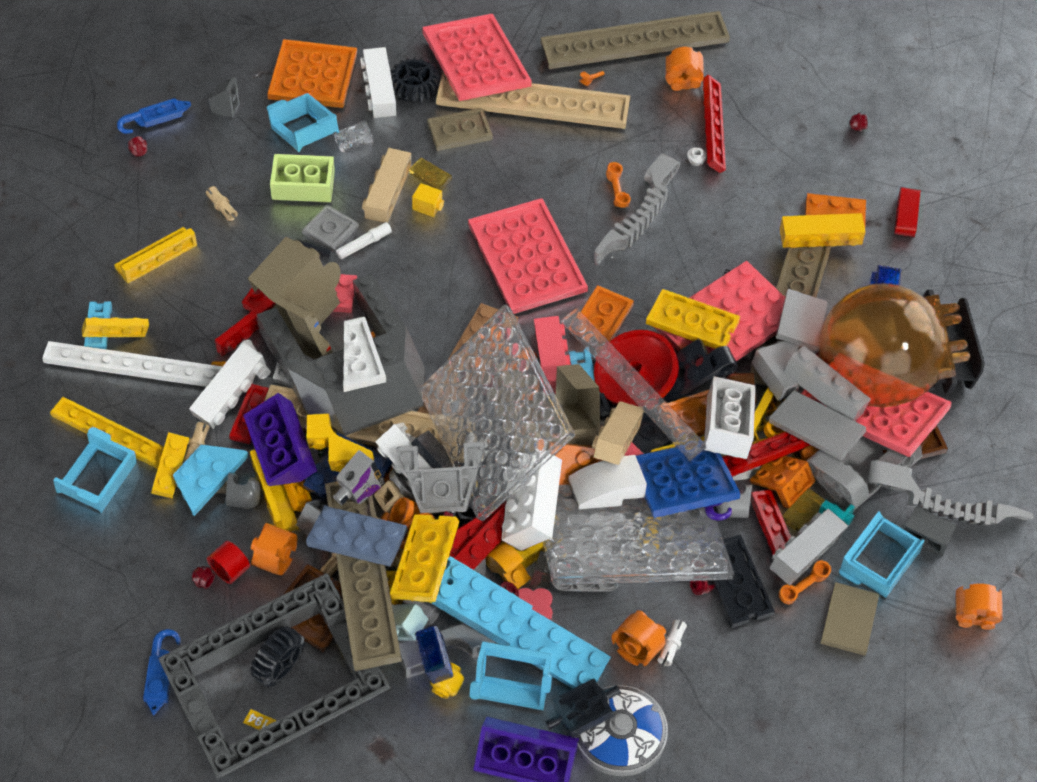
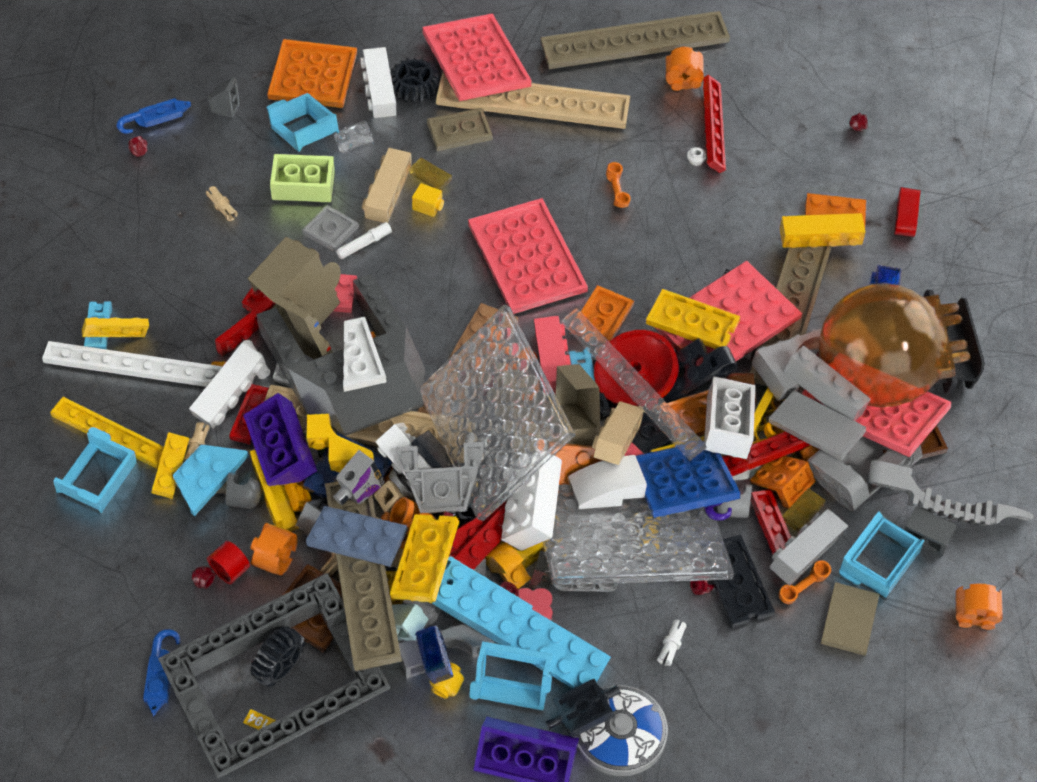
yellow fence [114,227,197,283] -> none
black animal [297,239,332,257] -> none
orange hand [579,71,605,86] -> none
light grey piece [594,153,680,266] -> none
orange brick [611,610,666,666] -> none
light grey tile [776,289,828,351] -> none
teal bracket [819,500,855,526] -> none

